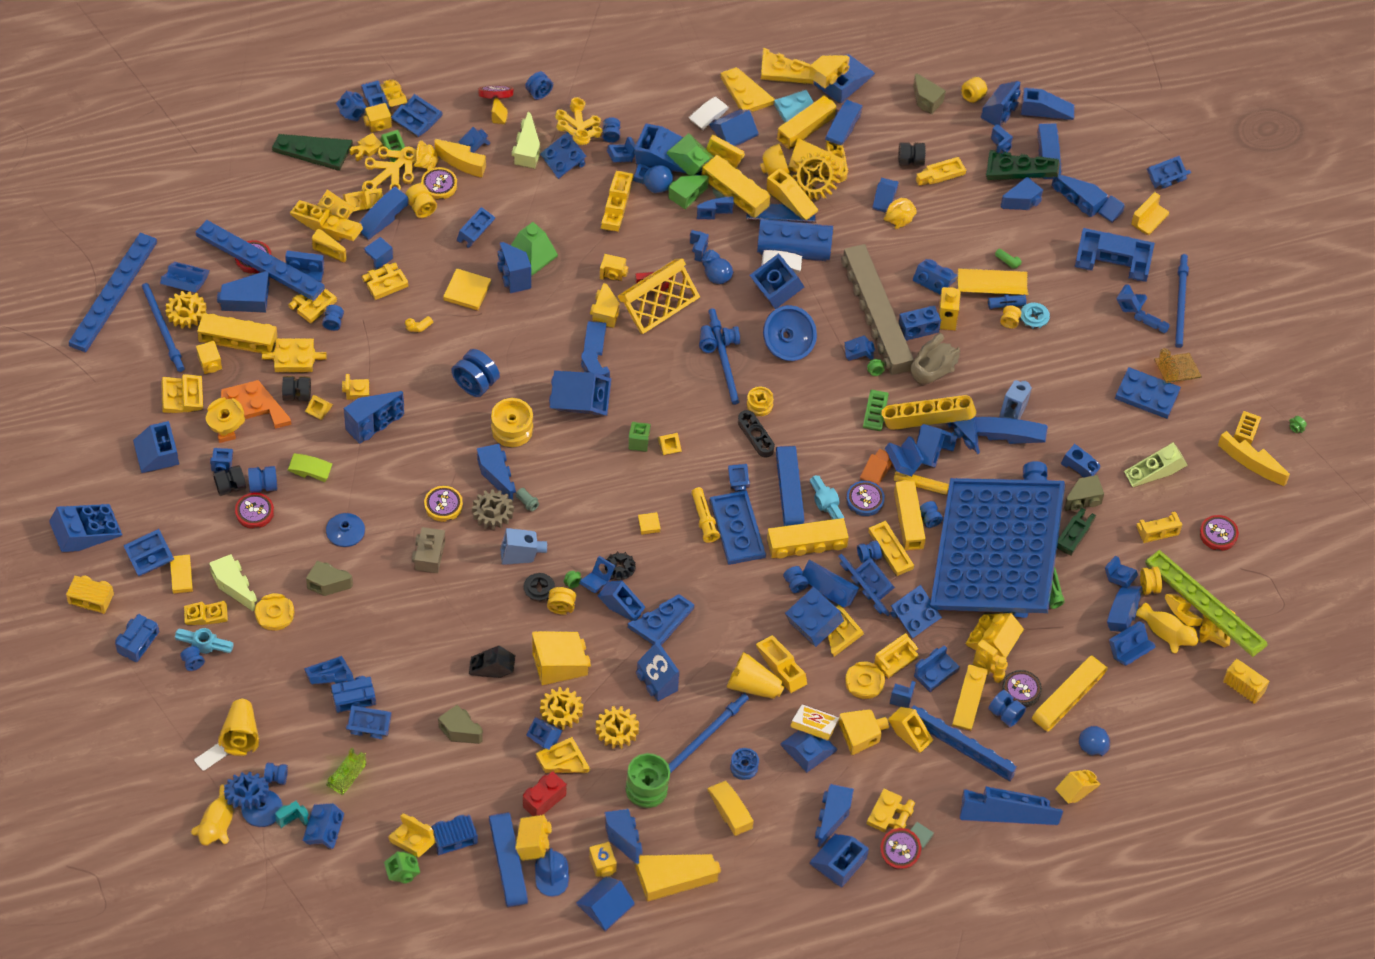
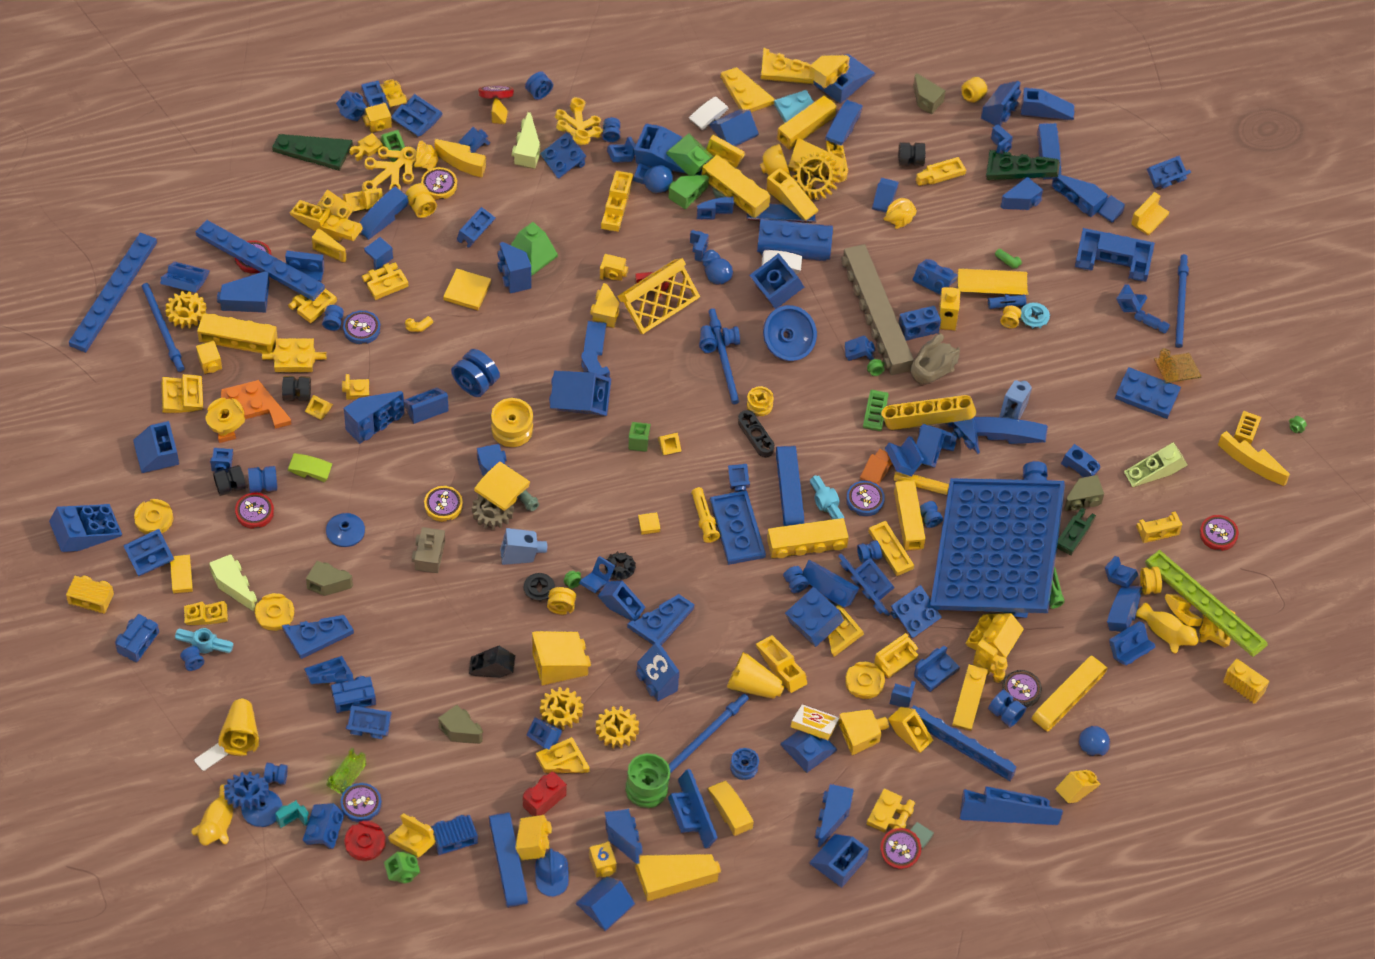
none -> yellow tile [134,499,174,534]
none -> blue wing [282,615,354,659]
none -> tile [340,783,382,822]
none -> tile [343,310,380,344]
none -> red tile [344,821,386,861]
none -> blue slope [404,387,449,424]
none -> yellow slope [474,462,530,511]
none -> blue bracket [668,769,717,848]

